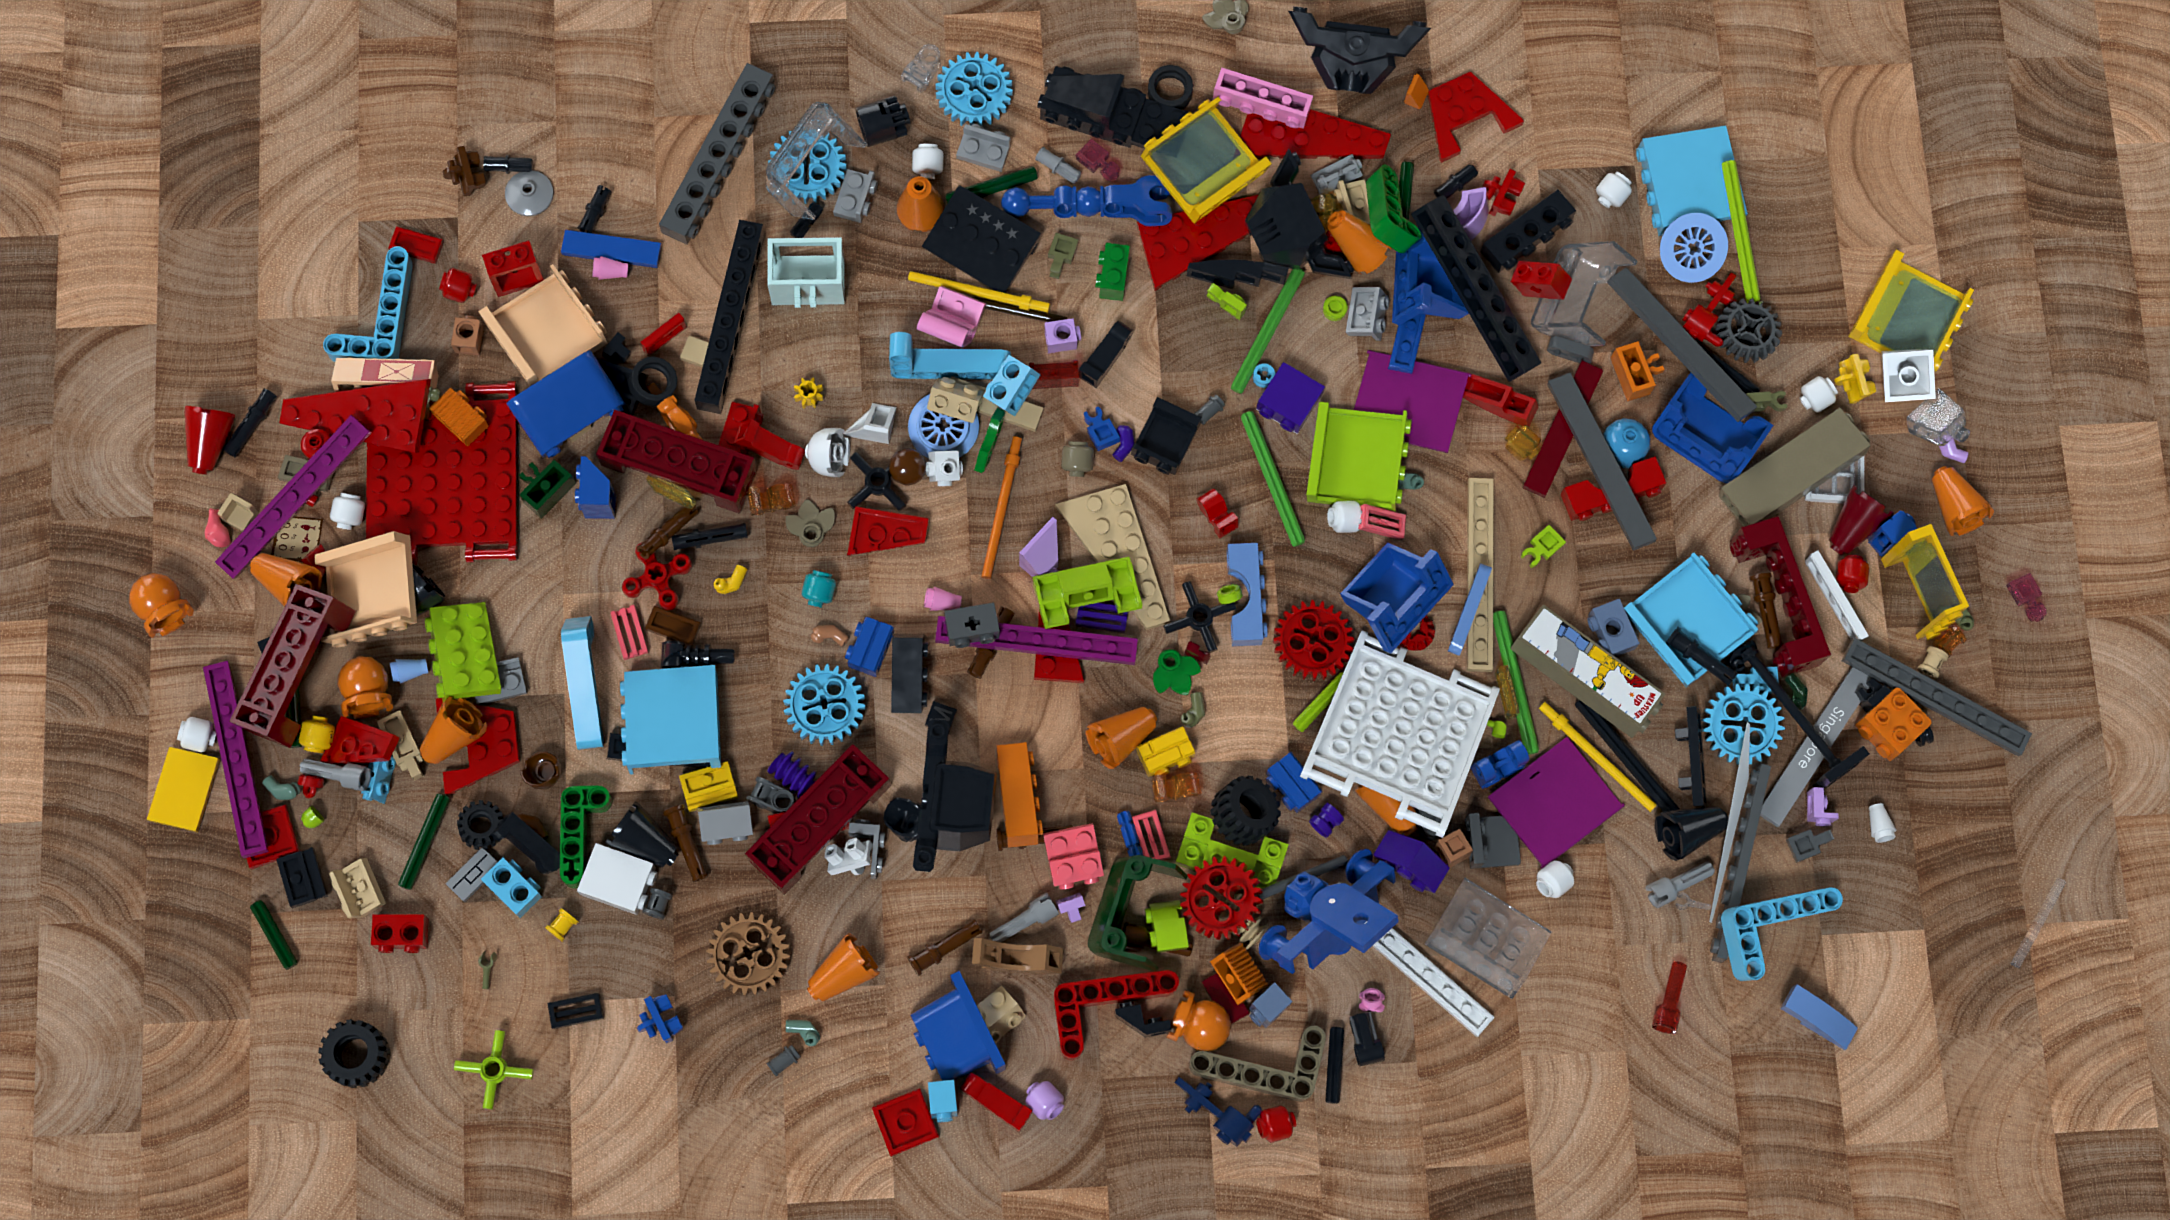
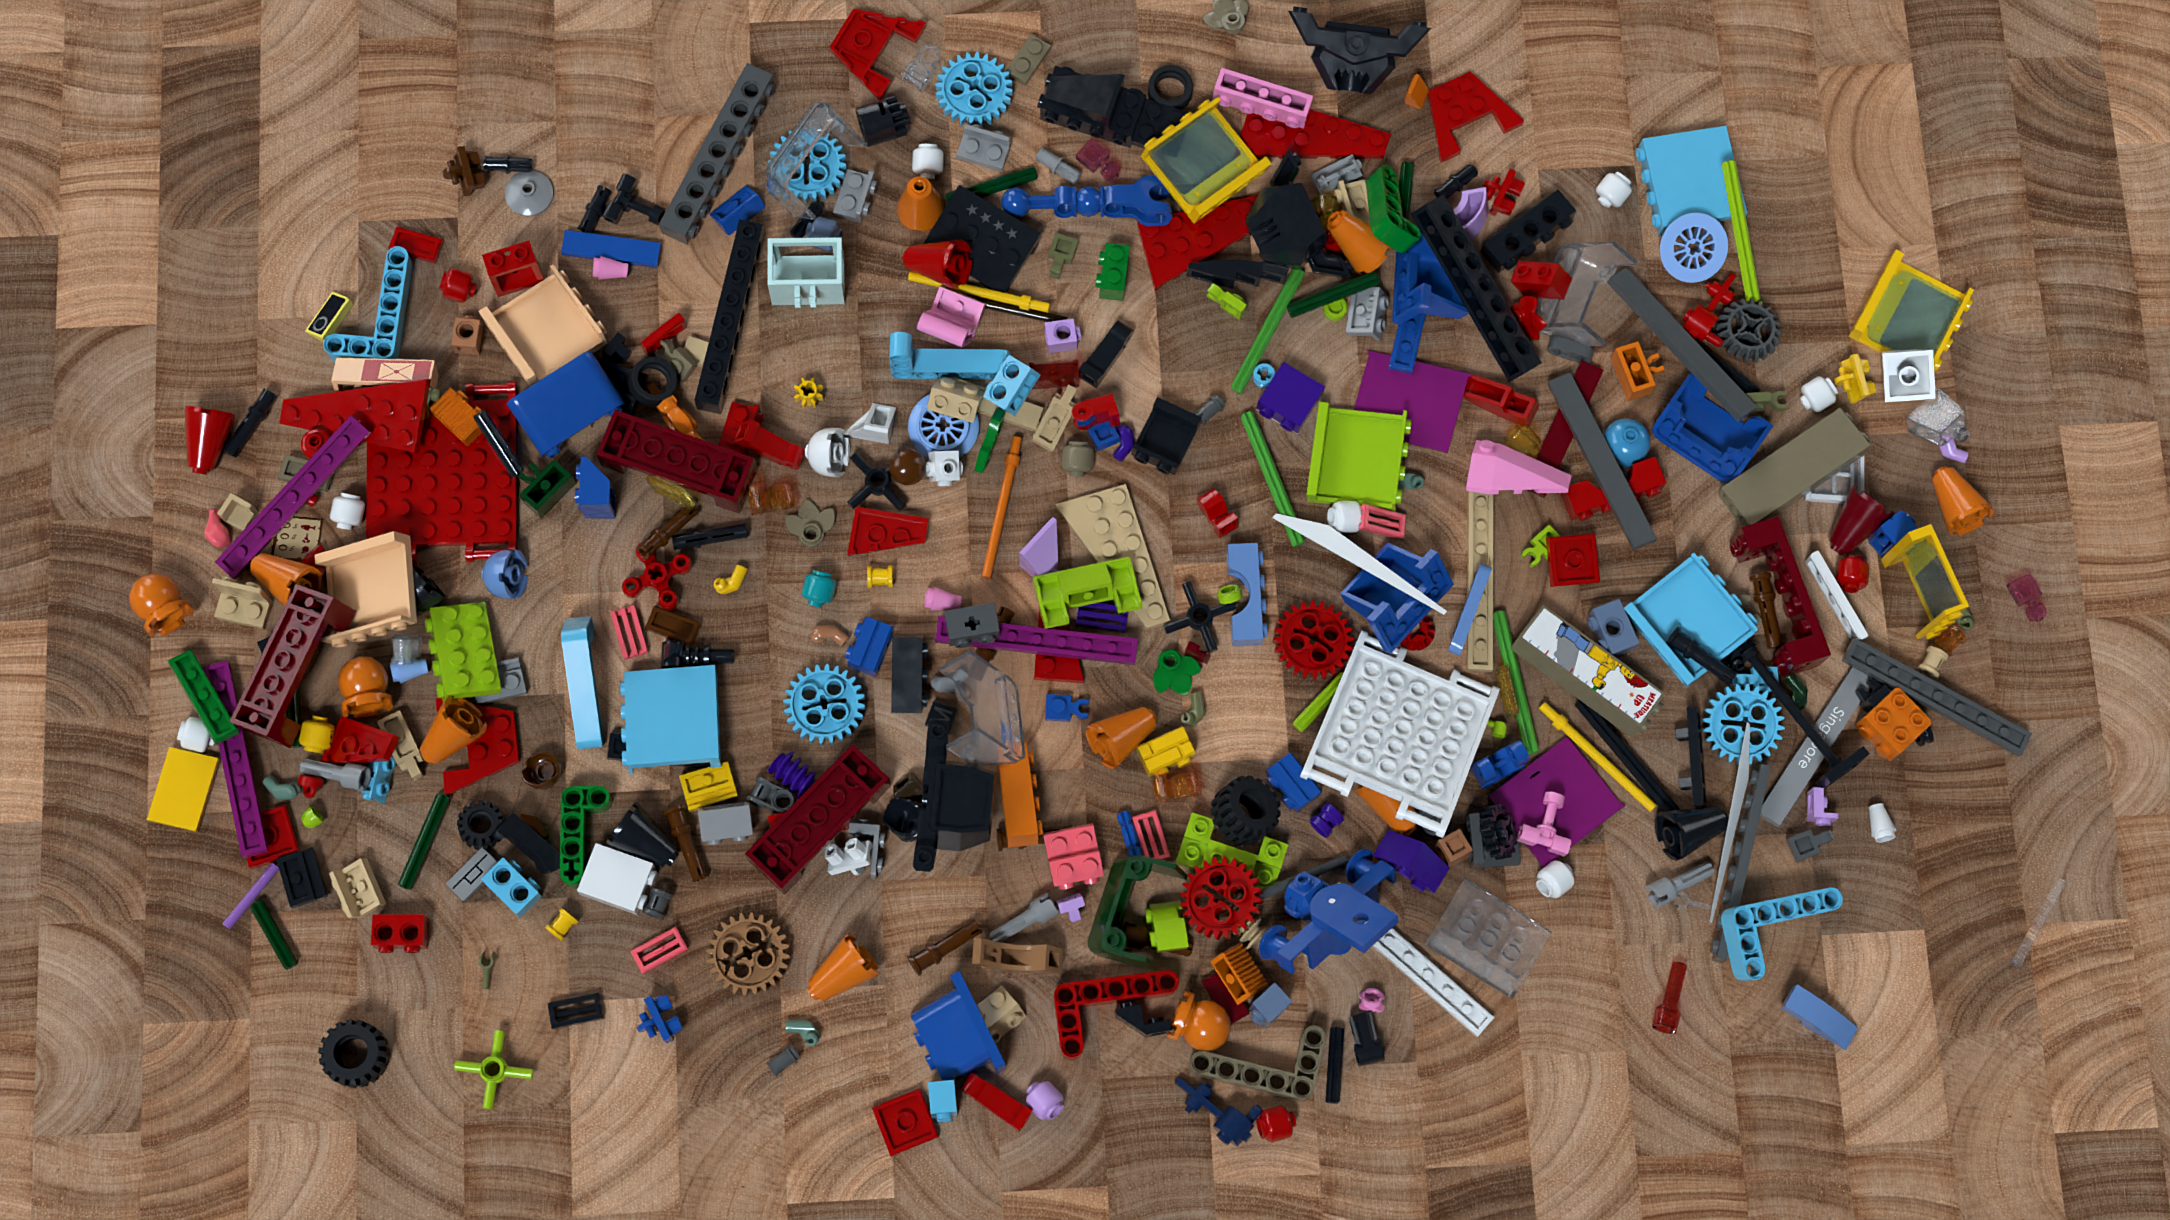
none -> green tile [168,650,239,745]
none -> tan bracket [212,576,273,630]
none -> medium lavender bar [222,863,279,930]
none -> slope [305,292,353,342]
none -> clear piece [391,634,423,665]
none -> black axle [473,410,524,477]
none -> medium blue cylinder [481,550,528,599]
none -> black bar [602,173,666,226]
none -> coral tile [630,926,688,975]
none -> dark tan plate [654,339,697,383]
none -> blue slope [710,185,765,235]
none -> sand blue head [805,216,843,251]
none -> red wing [830,9,926,100]
none -> yellow bush [867,565,893,588]
none -> dark brown slope [893,772,923,798]
none -> red cone [902,240,972,289]
none -> light grey arm [931,666,968,693]
none -> clear windscreen [939,650,1025,766]
none -> dark tan plate [1006,34,1051,86]
none -> tan hinge [1030,384,1077,452]
none -> blue plate [1045,694,1089,722]
none -> red leg [1072,393,1120,431]
none -> white sticker [1272,513,1447,615]
none -> dark green axle [1287,272,1380,318]
none -> bright pink wedge [1466,440,1572,495]
none -> black gear [1479,804,1517,860]
none -> red plate [1510,296,1547,340]
none -> bright pink bar [1516,792,1571,856]
none -> red tile [1546,533,1600,587]

